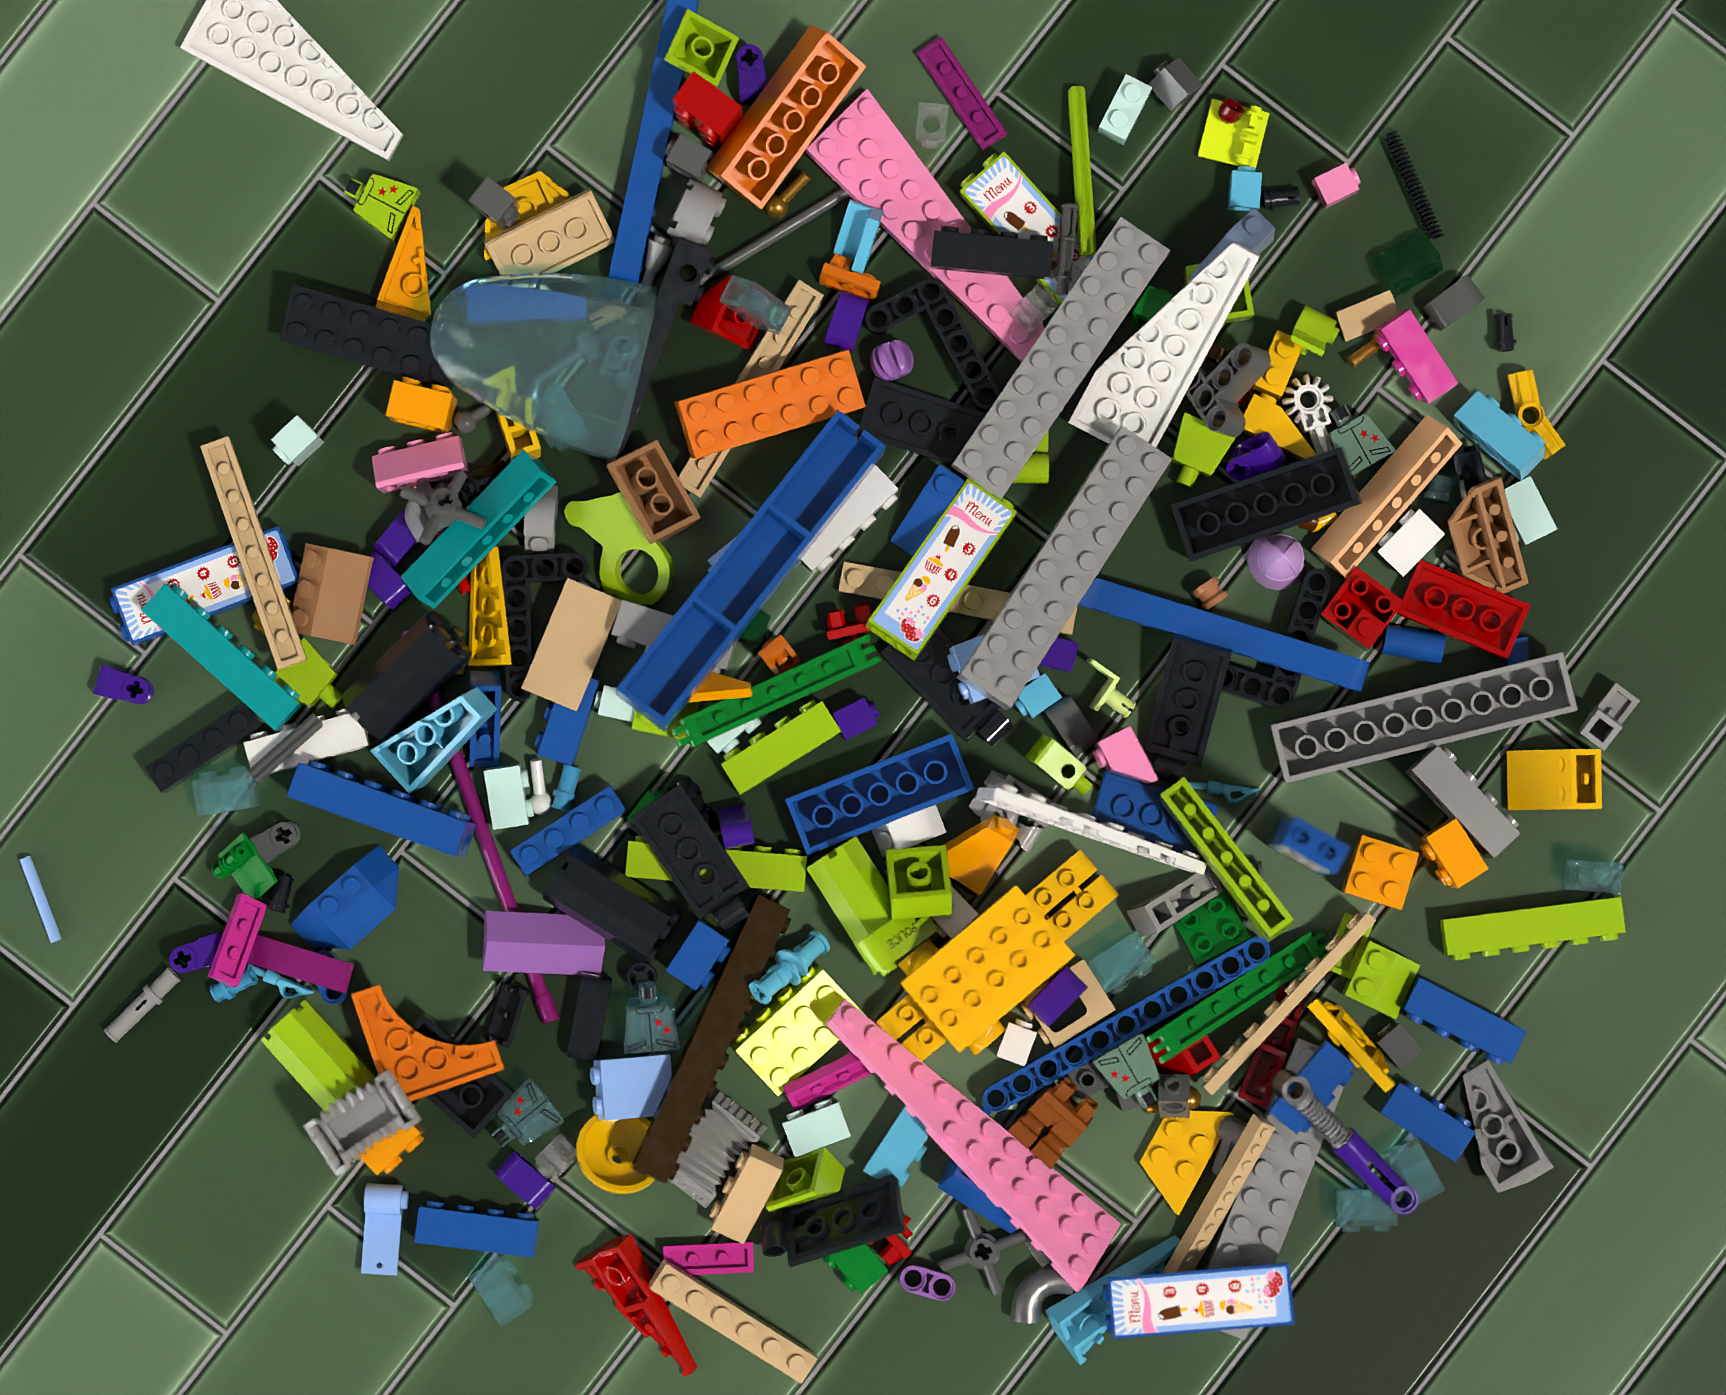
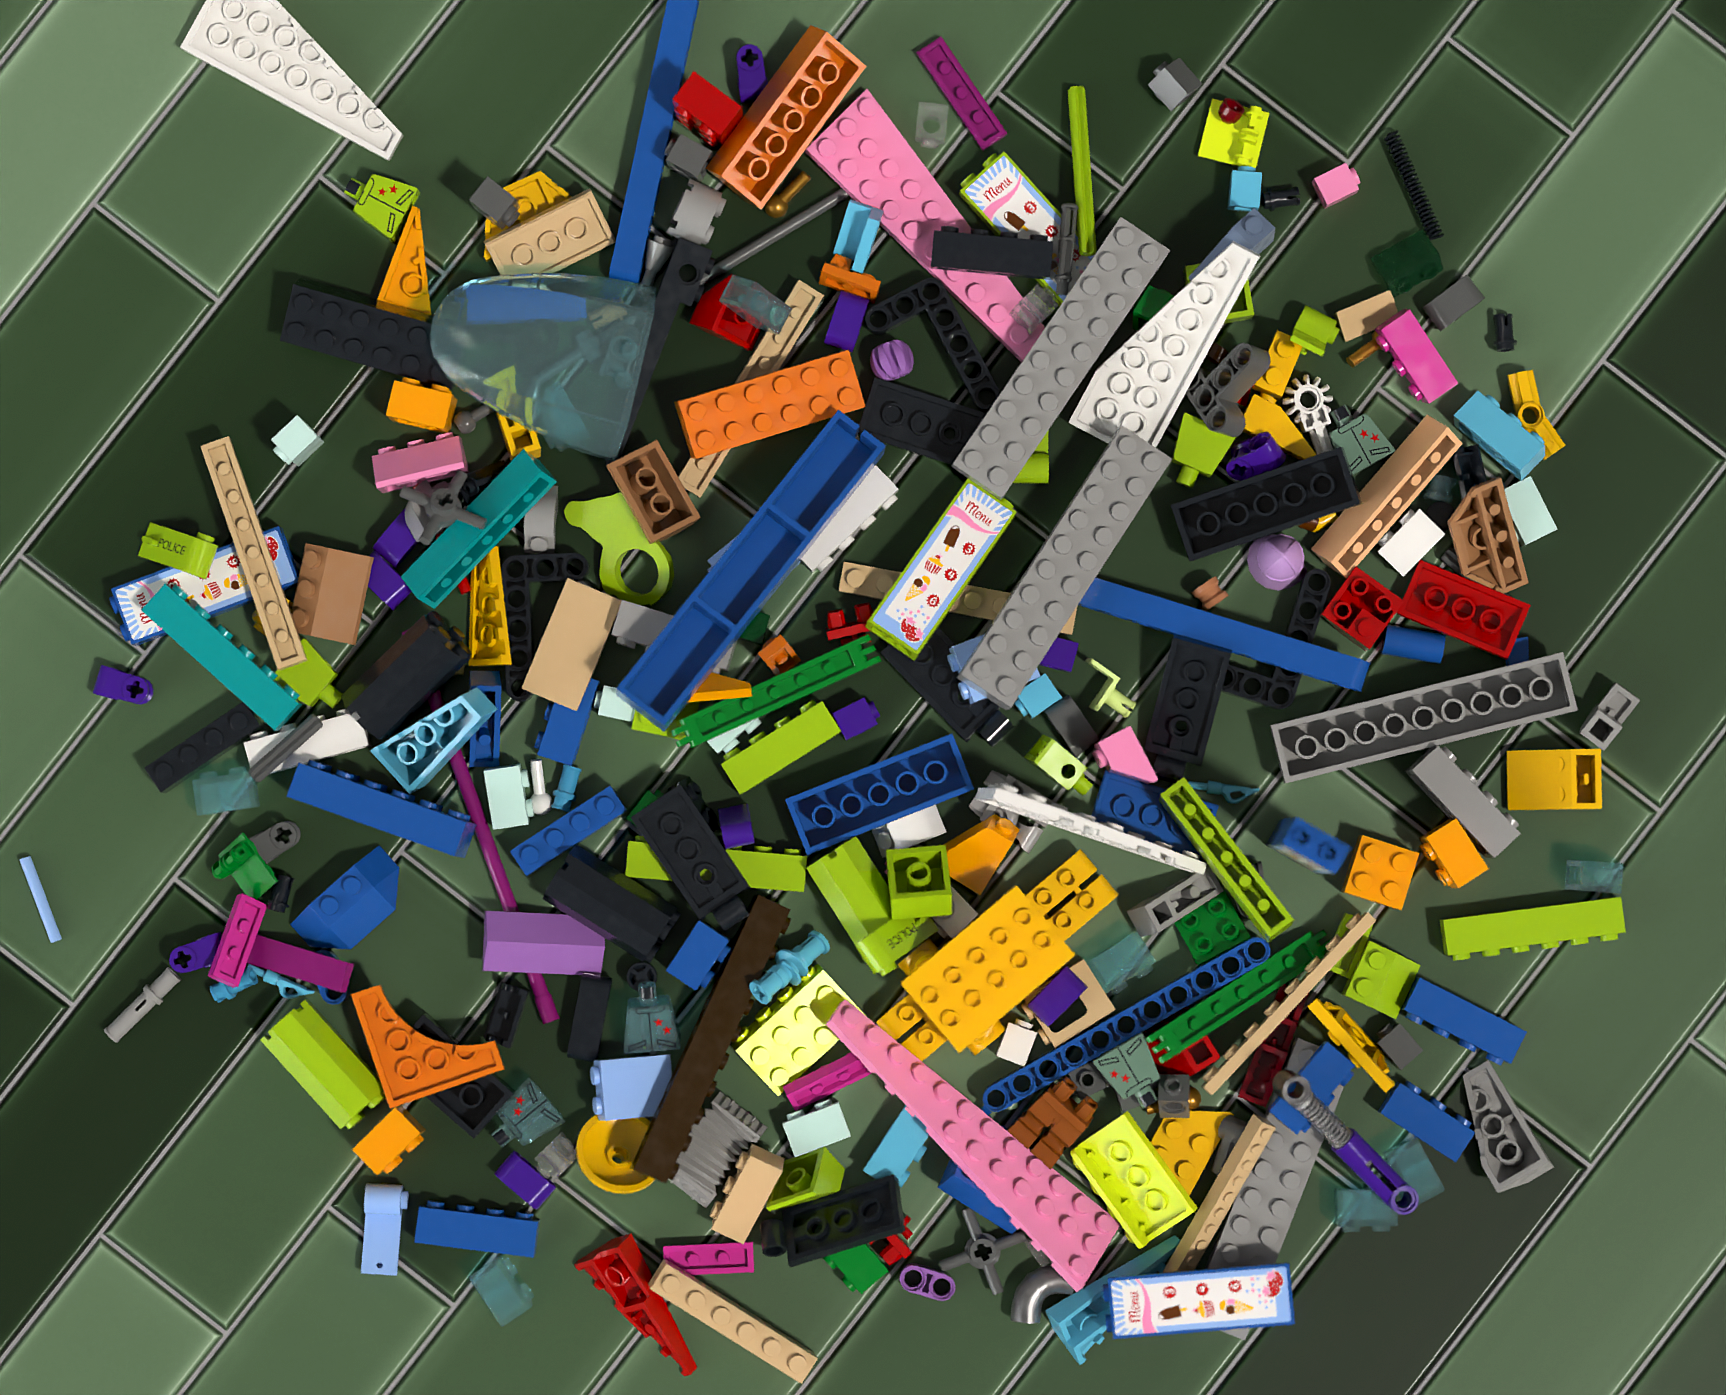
light grey piece [303,1069,422,1177] -> none
lime slope [664,9,740,88] -> none
blue slope [890,465,965,556] -> none
light aqua brick [1097,74,1152,146] -> none
none -> lime door [138,522,218,580]
none -> neon yellow bracket [1070,1111,1198,1249]

